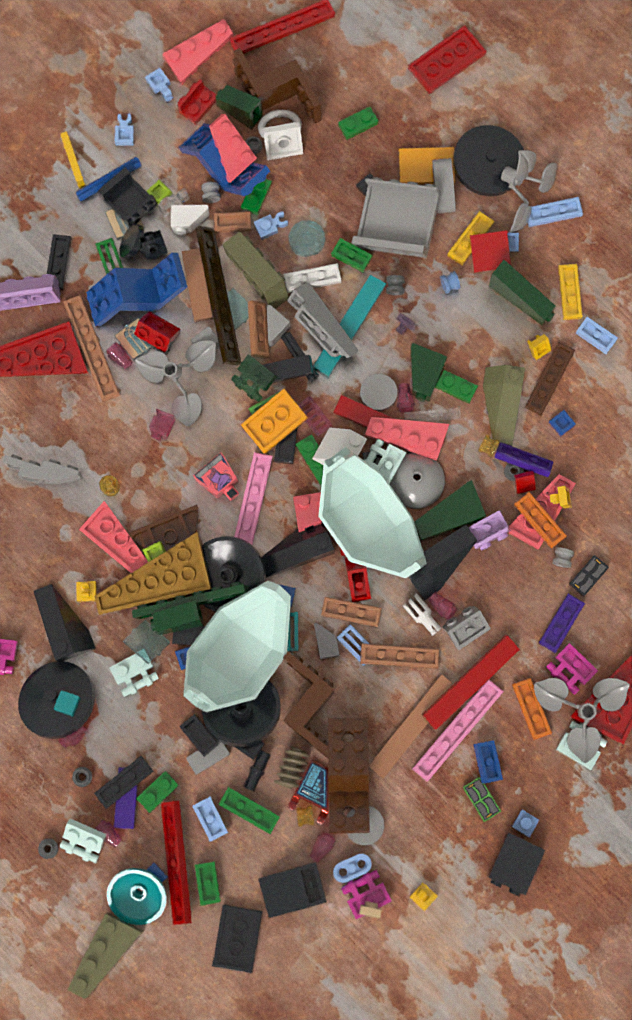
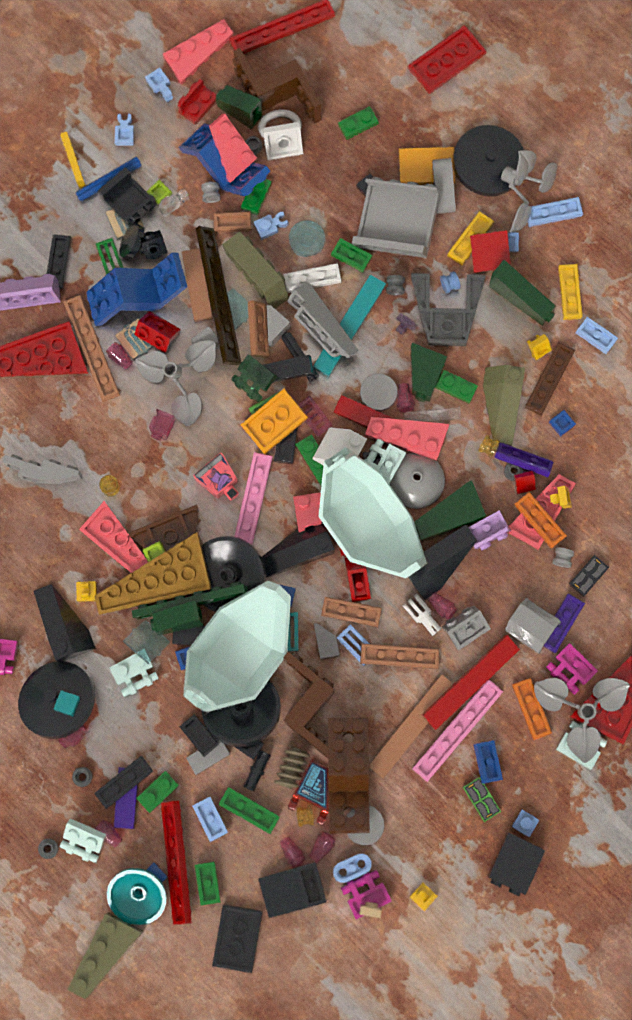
white slope [171,205,210,235] -> none
none -> clear pink cone [279,836,306,868]
none -> dark grey wing [411,273,486,346]
none -> light grey slope [505,598,561,654]

